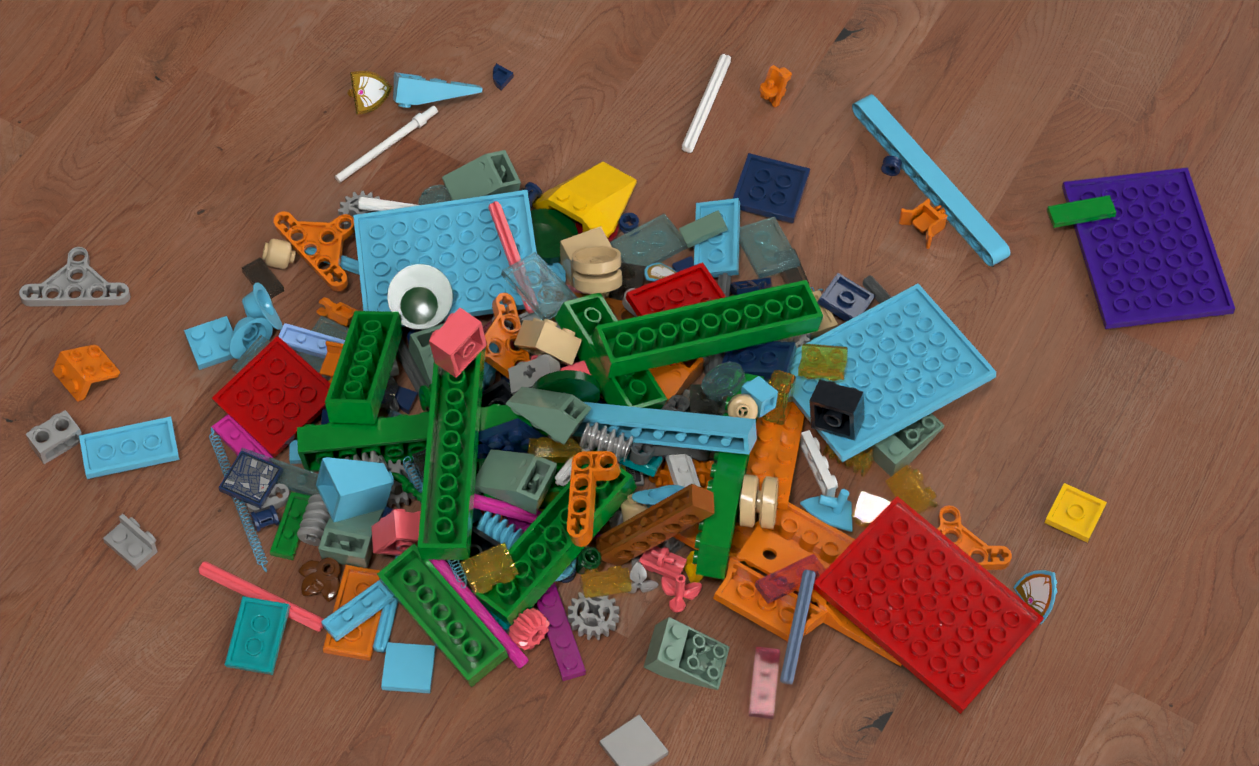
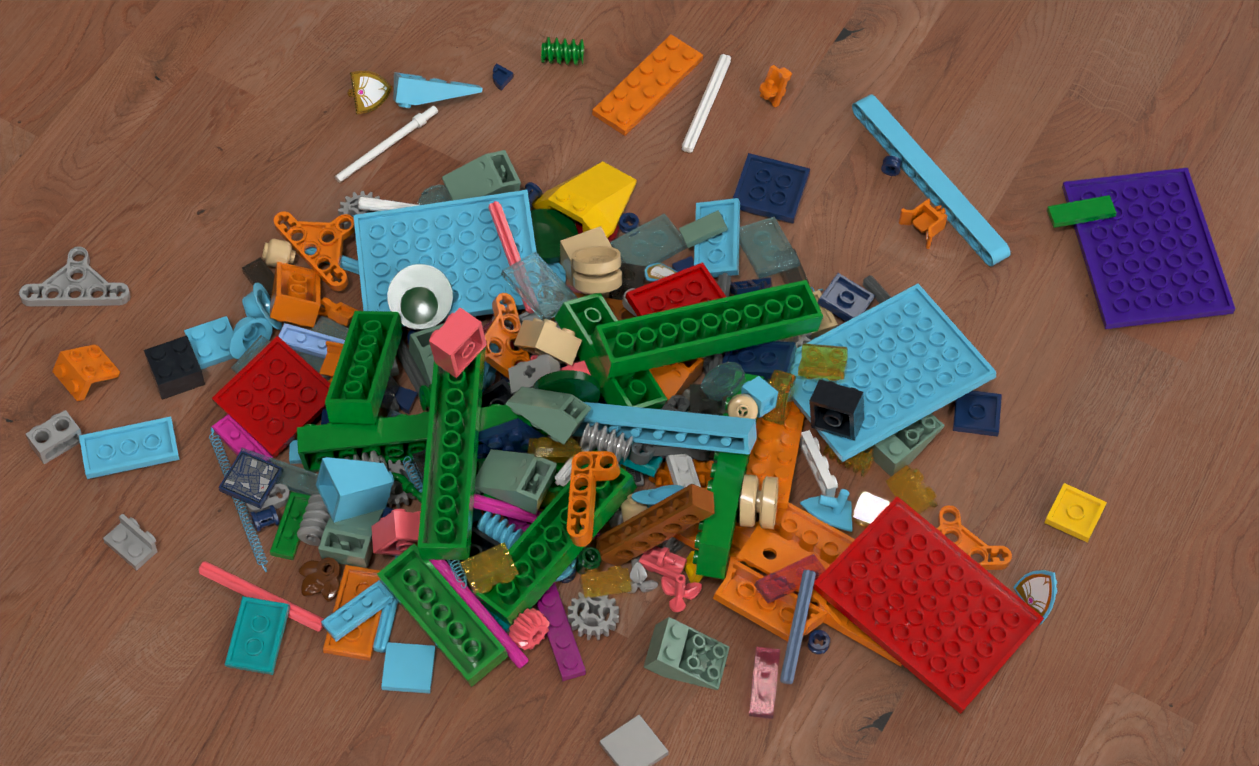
none -> black brick [144,335,205,400]
none -> orange slope [270,261,320,328]
none -> green piece [541,37,584,65]
none -> orange plate [592,34,703,136]
none -> dark blue bush [808,630,830,654]
none -> dark blue tile [953,390,1002,437]

